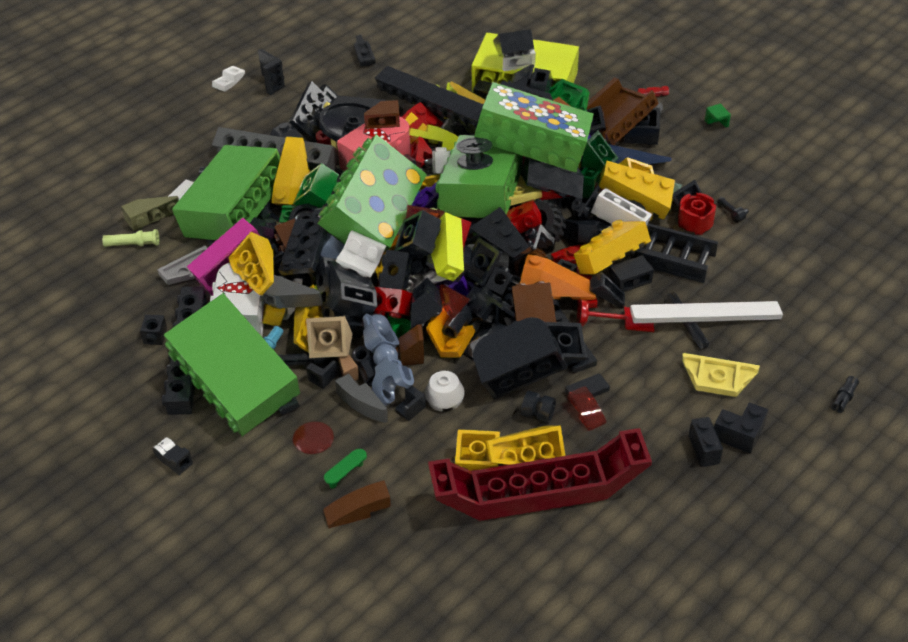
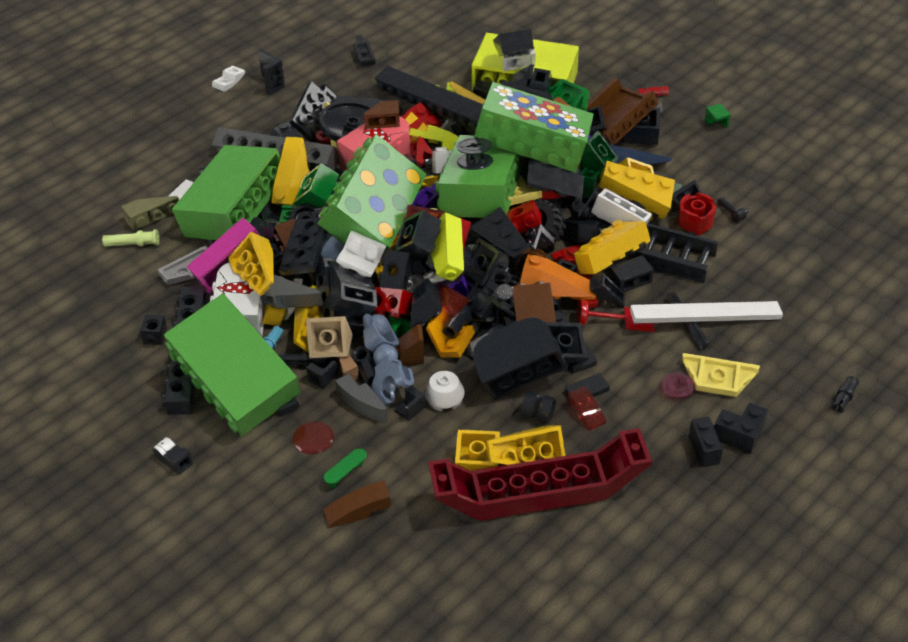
none -> clear axle [495,284,514,299]
none -> clear pink gear [662,372,694,400]

